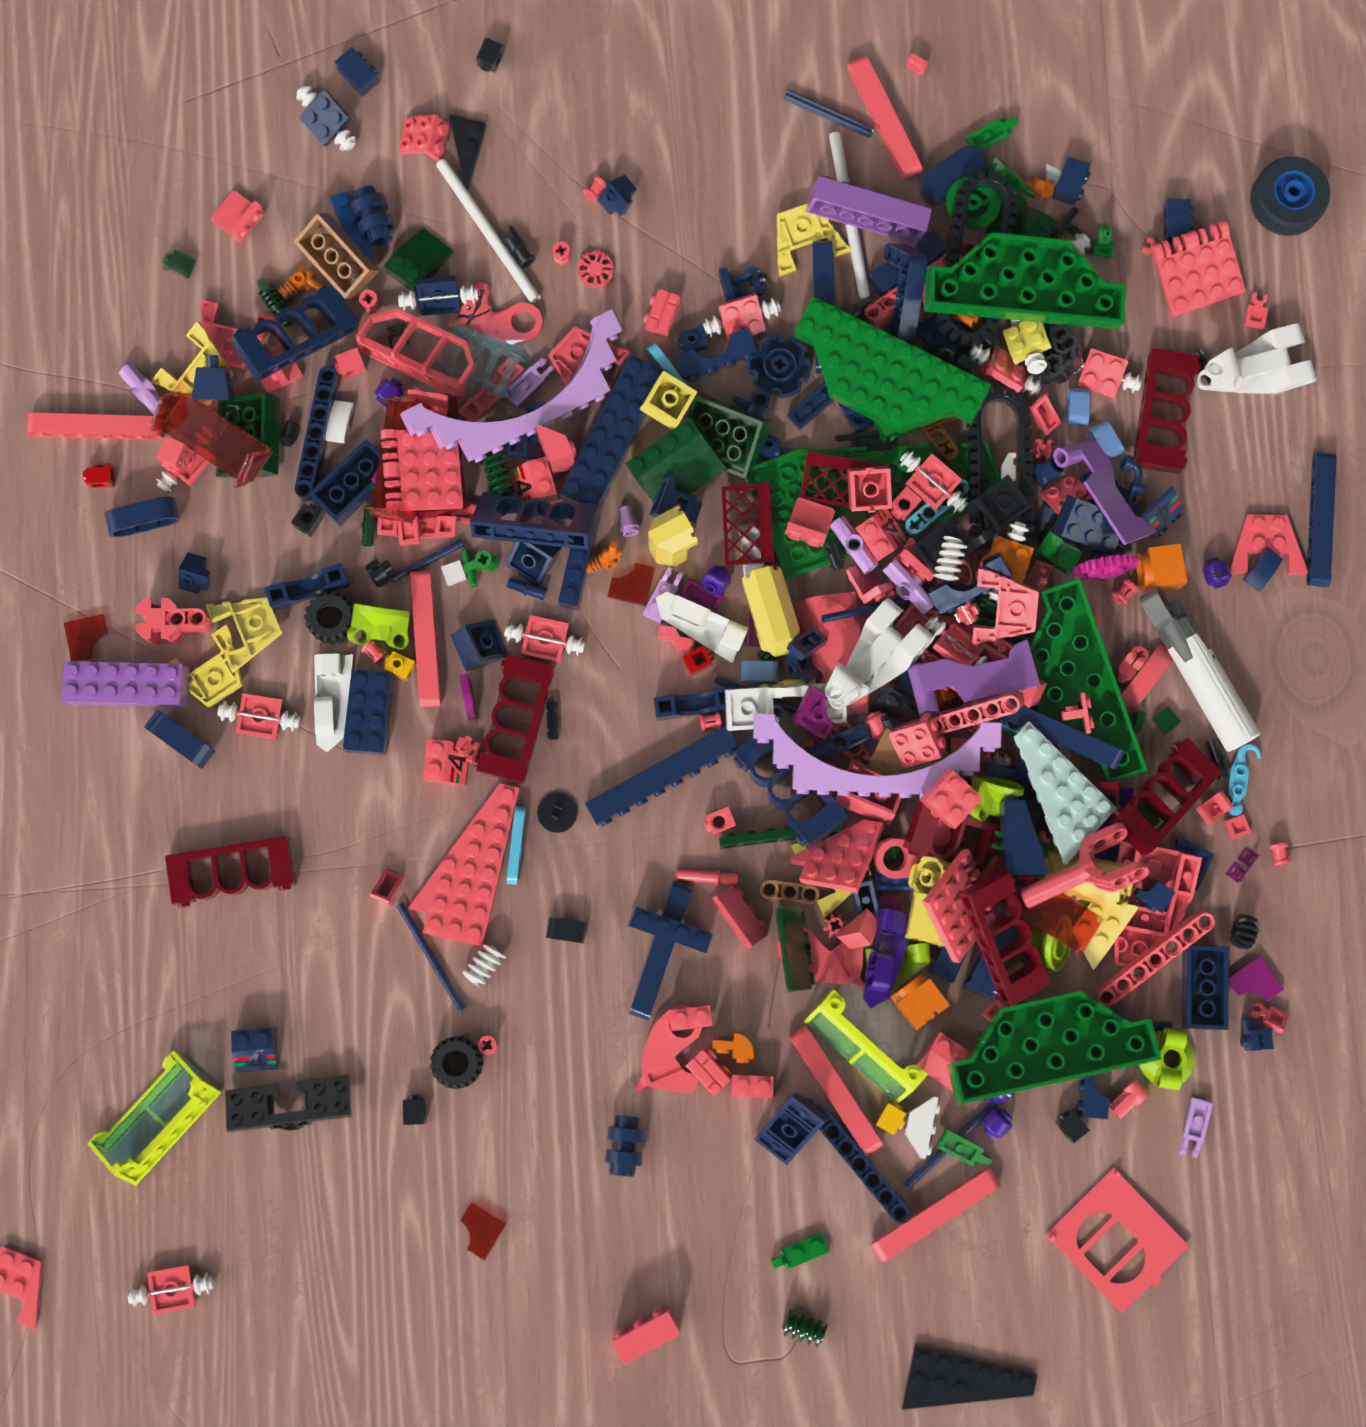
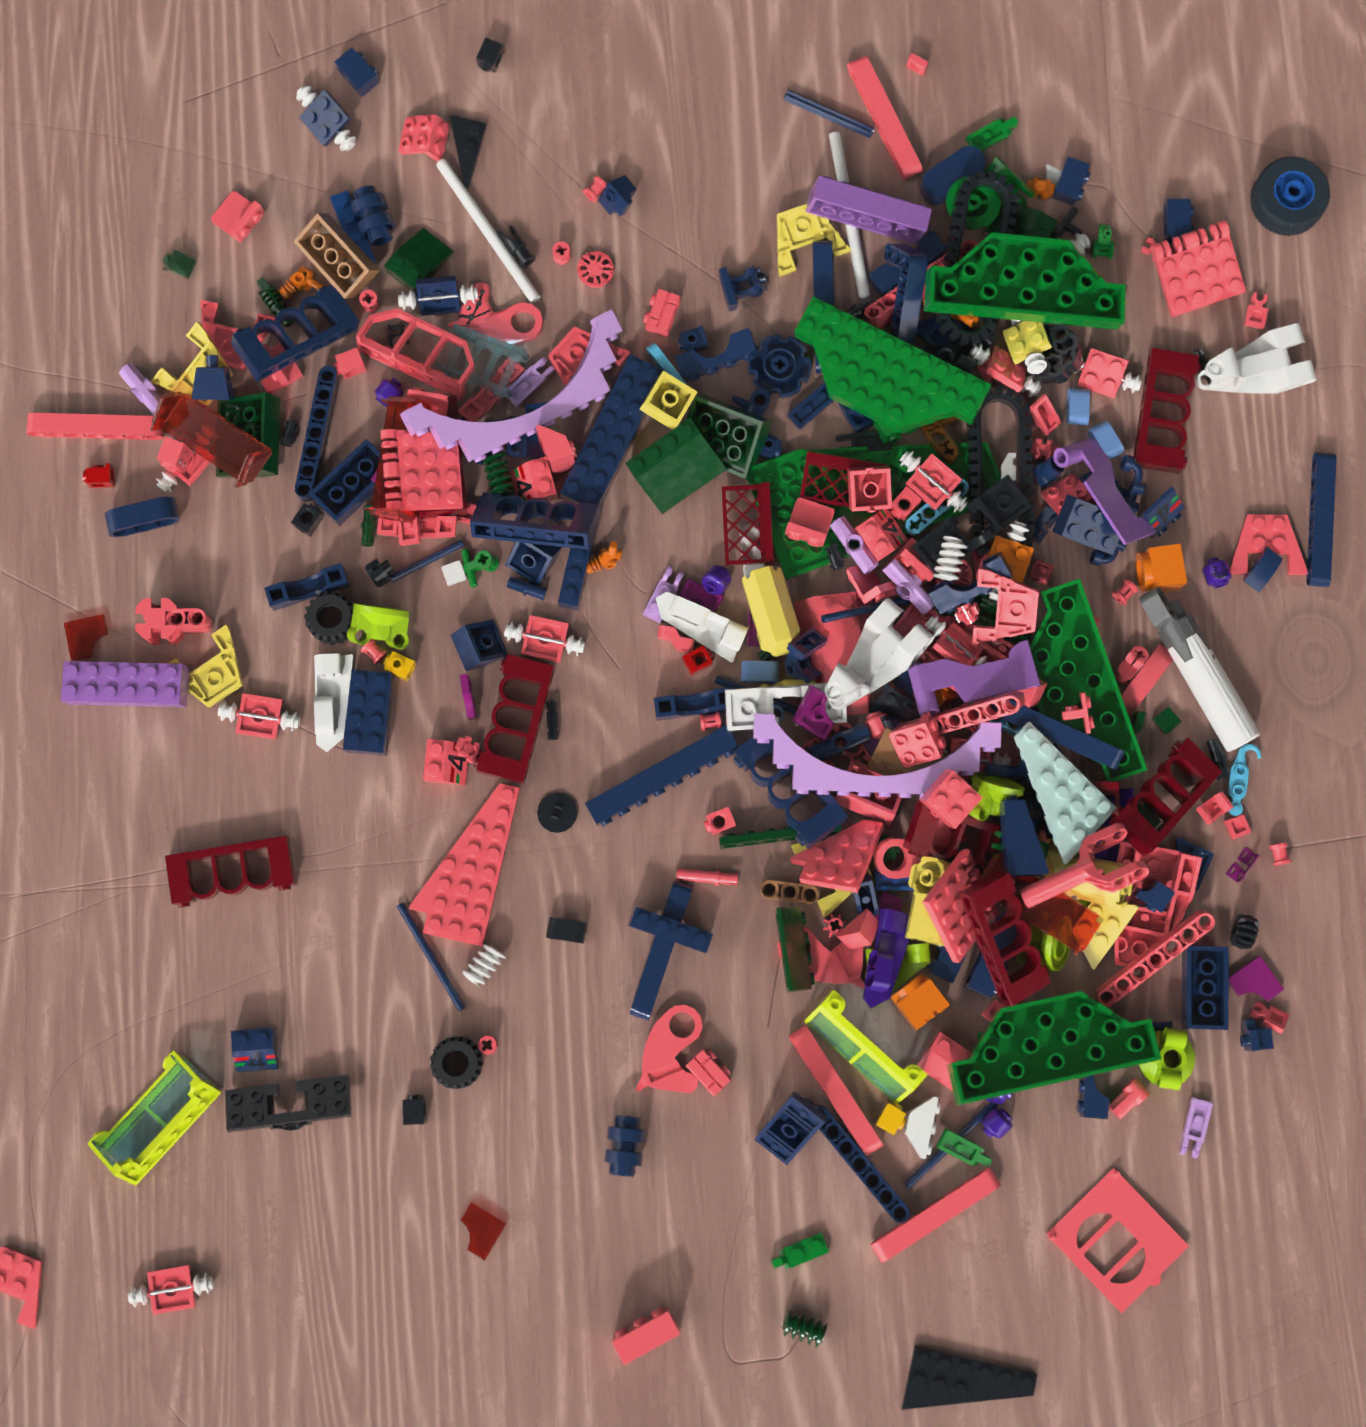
dark blue plant [144,709,216,769] -> none
dark blue brick [179,552,210,594] -> none
light yellow wing [205,597,282,673] -> none
white slope [325,400,354,444] -> none
coral slope [370,869,404,906] -> none
coral beam [410,570,441,708] -> none
medium azure beam [507,805,526,885] -> none
clear red tile [607,563,655,607] -> none
lavender cone [620,506,640,537] -> none
light yellow brick [648,505,698,567] -> none
dark blue tile [649,476,702,522] -> none
coral brick [669,1005,712,1031] -> none
coral plate [702,293,781,343] -> none
coral slope [712,885,769,950] -> none
orange brick [712,1033,754,1063] -> none
coral brick [731,1075,774,1097] -> none
green brick [1034,531,1083,576] -> none
black brick [1055,1110,1090,1143] -> none
dark pink gear [1072,554,1139,581] -> none

